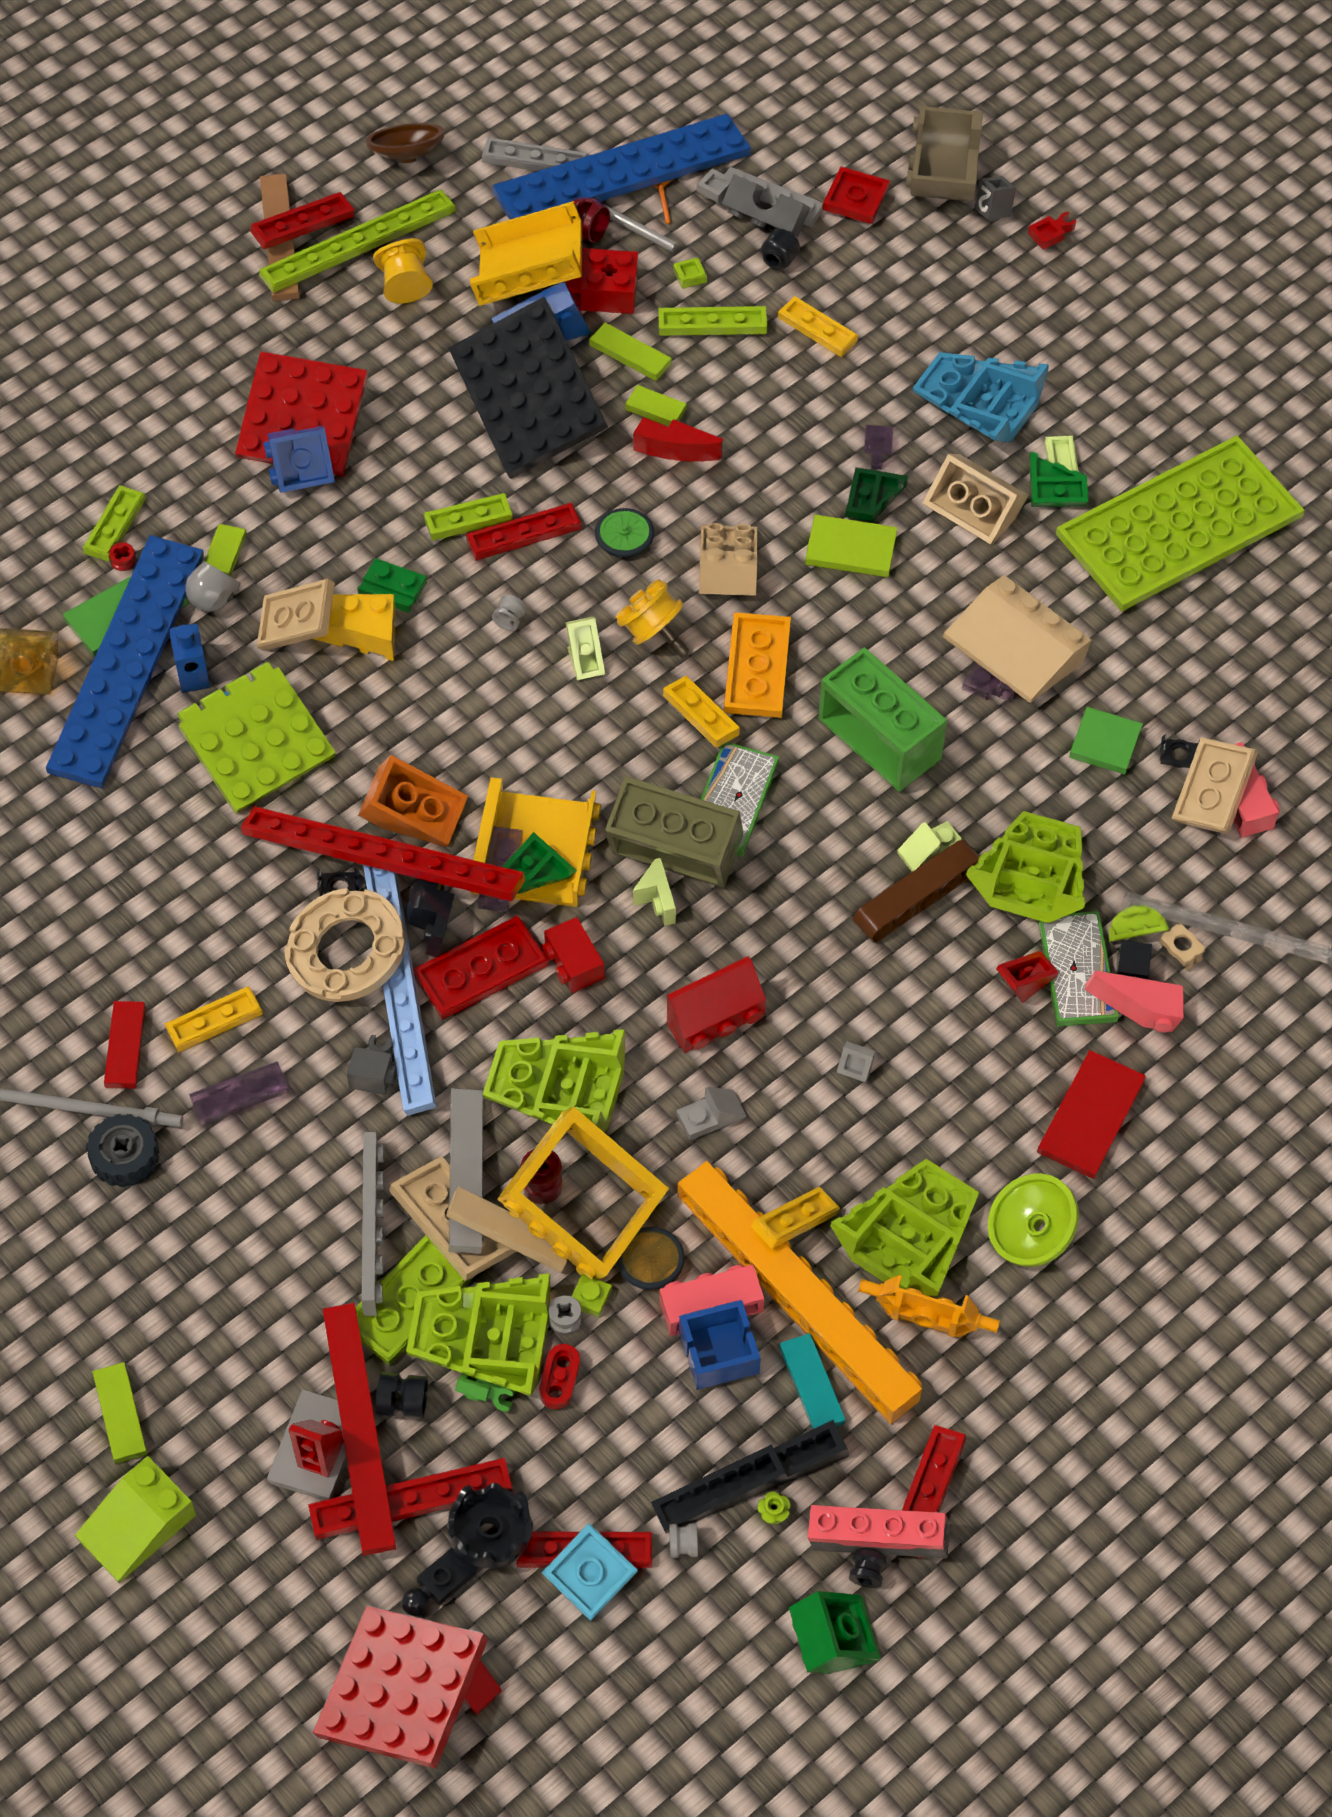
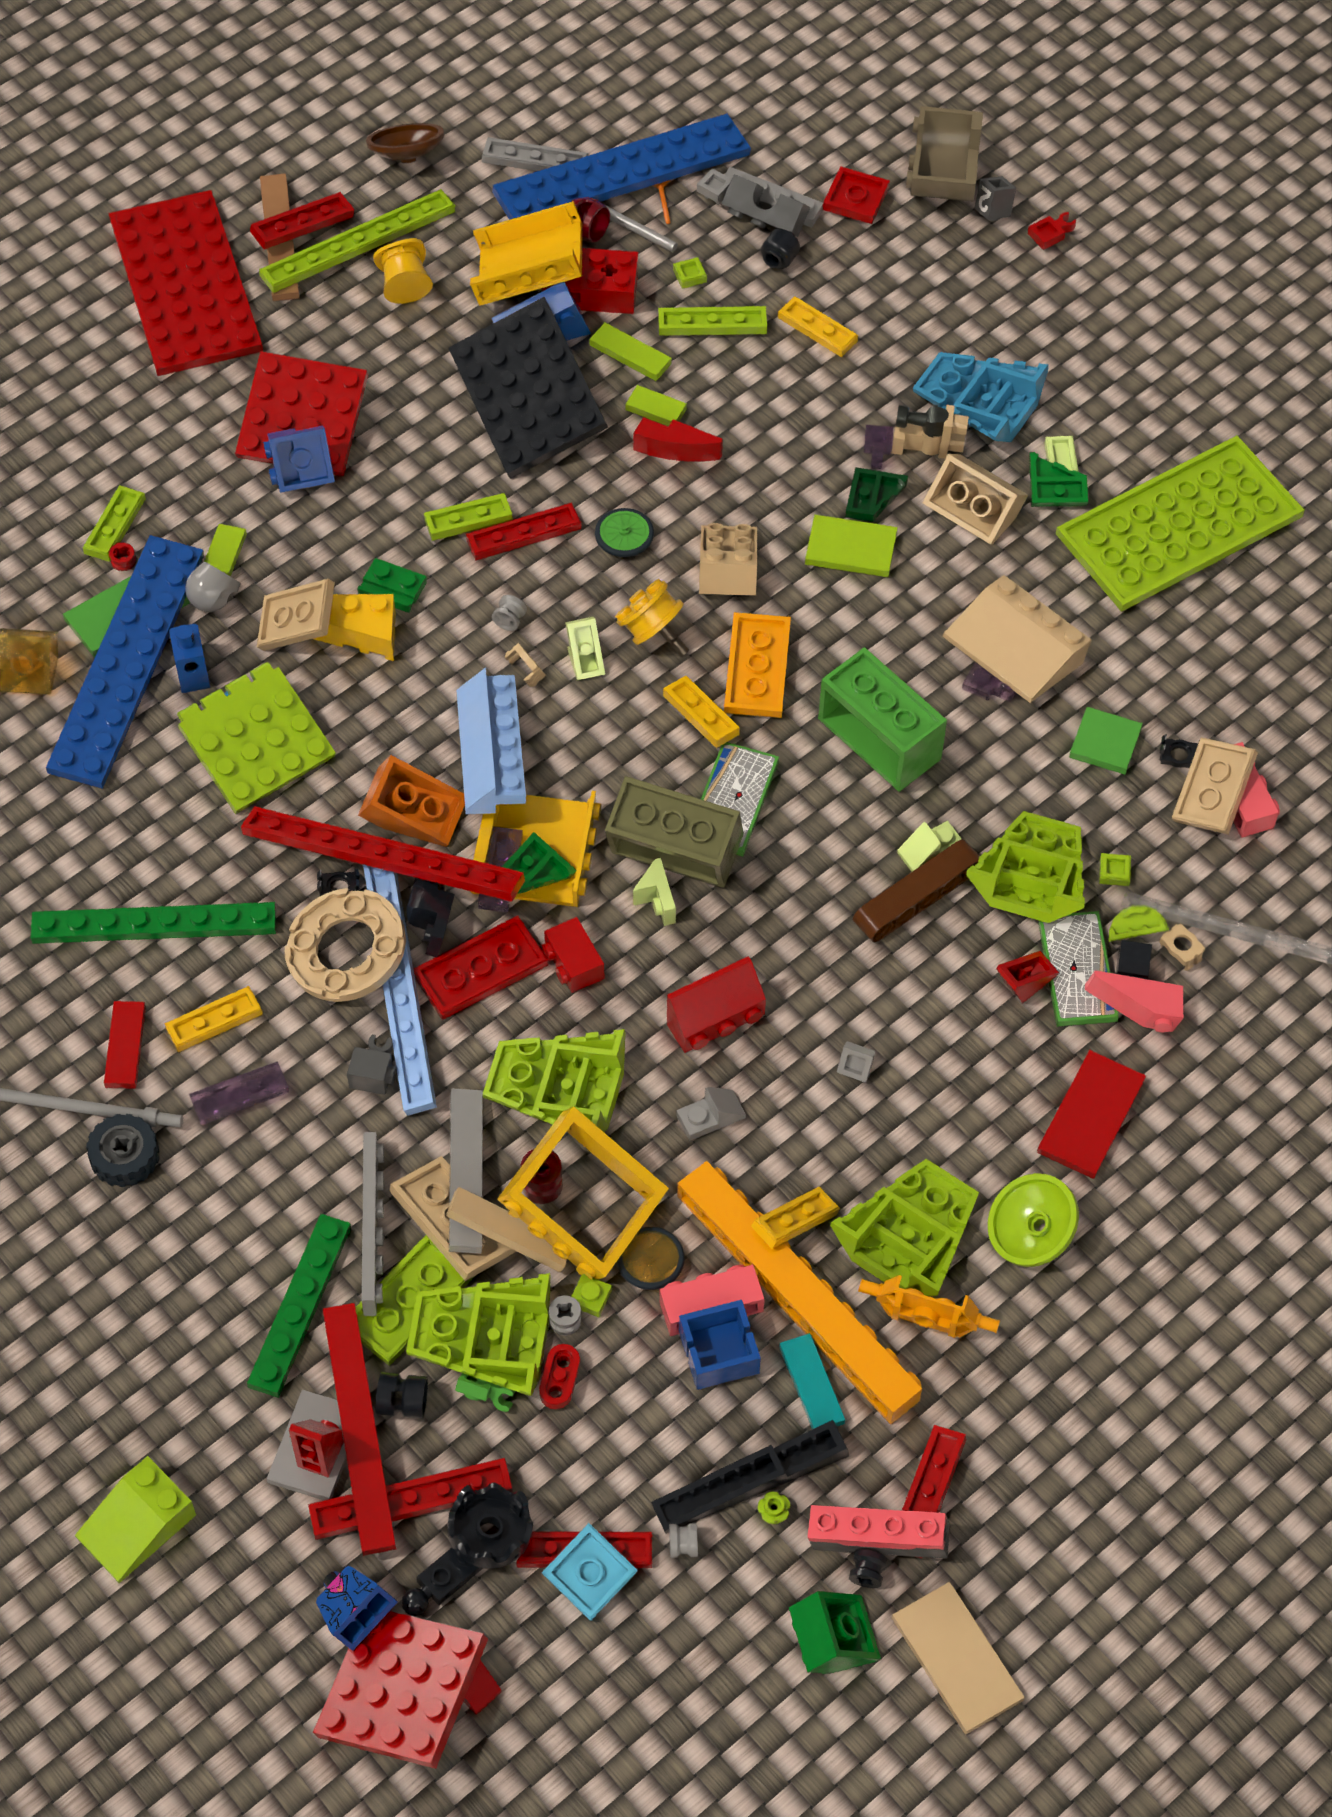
lime tile [92,1362,148,1464] -> none
none -> green plate [30,902,276,944]
none -> red plate [108,190,263,376]
none -> green plate [247,1214,351,1398]
none -> blue torso [316,1566,398,1651]
none -> light blue slope [457,667,526,814]
none -> tan piece [505,643,547,687]
none -> tan hips [891,405,969,459]
none -> tan tile [892,1582,1025,1735]
none -> lime tile [1099,853,1131,886]

